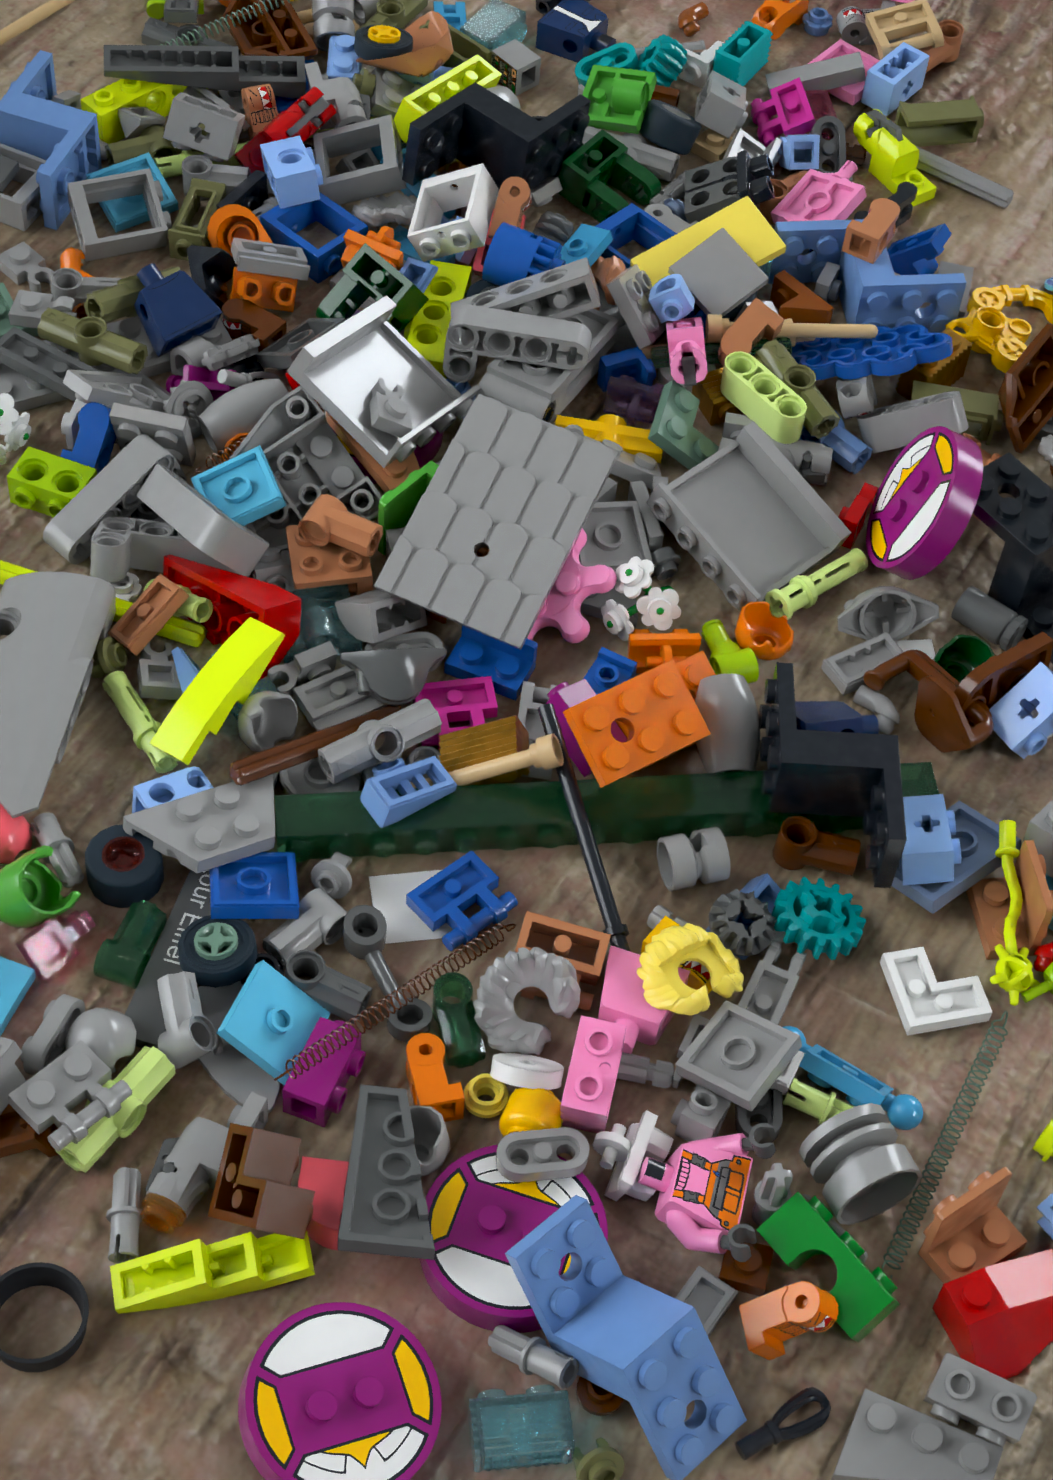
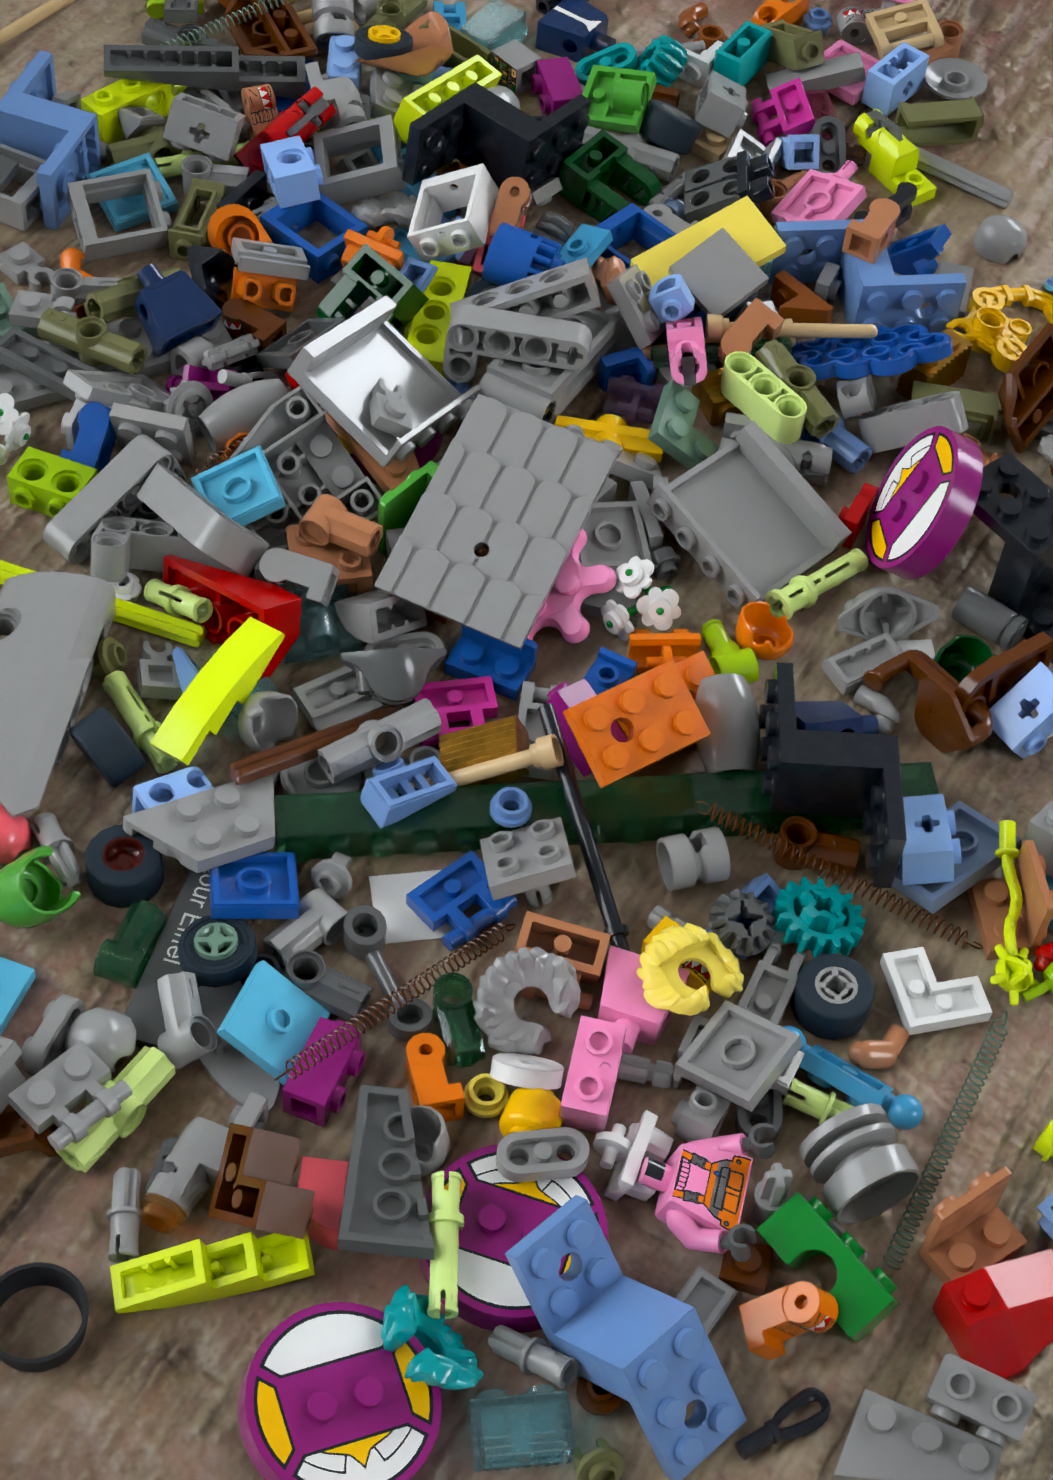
clear pink plate [15,910,96,980] -> none
nougat plate [108,574,189,656] -> none
light grey plate [267,641,338,696] -> none
olive plate [352,68,376,99] -> none
none -> black wheel [69,707,146,787]
none -> light grey leg [259,548,340,608]
none -> teal piece [381,1285,484,1390]
none -> yellowish green pin [427,1171,464,1319]
none -> light grey plate [480,817,577,907]
none -> medium blue plate [490,787,532,828]
none -> magenta brick [531,57,583,116]
none -> dark orange plate [693,24,728,51]
none -> reddish brown piece [694,801,983,949]
none -> olive window [760,19,825,71]
none -> black wheel [791,953,875,1040]
none -> nougat arm [848,1025,909,1069]
none -> light grey dish [924,58,988,100]
none -> light grey hair [972,215,1028,264]

